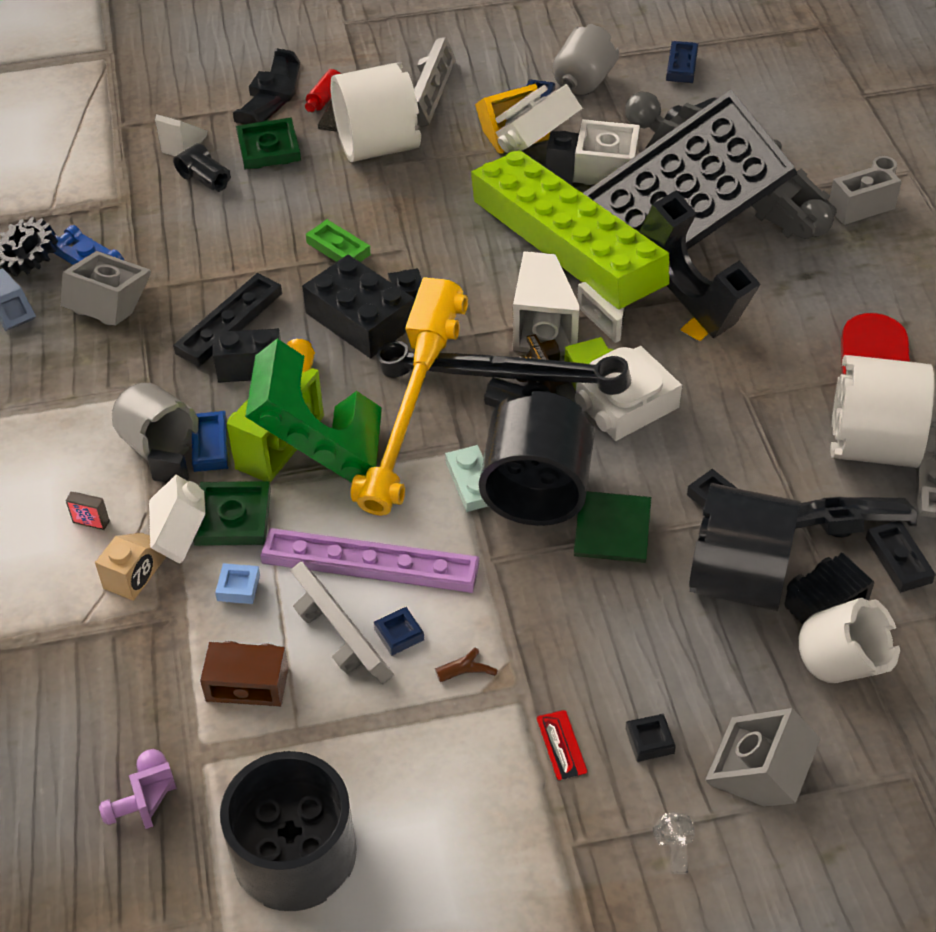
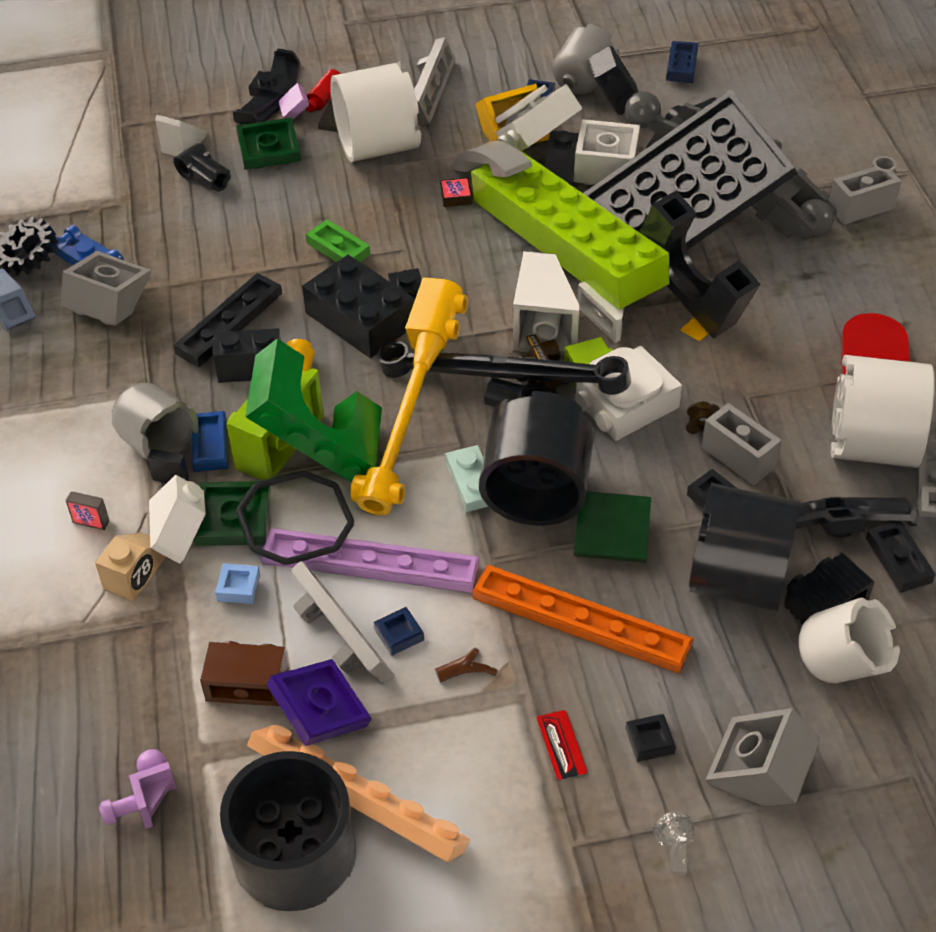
none -> black piece [236,471,354,565]
none -> light nougat plate [247,725,470,863]
none -> dark purple tile [266,659,372,746]
none -> lavender tile [278,83,309,121]
none -> tile [440,177,472,207]
none -> light grey slope [452,141,532,177]
none -> orange tile [473,564,694,674]
none -> black brick [588,46,639,115]
none -> dark brown plate [686,401,720,434]
none -> light grey brick [701,403,782,486]

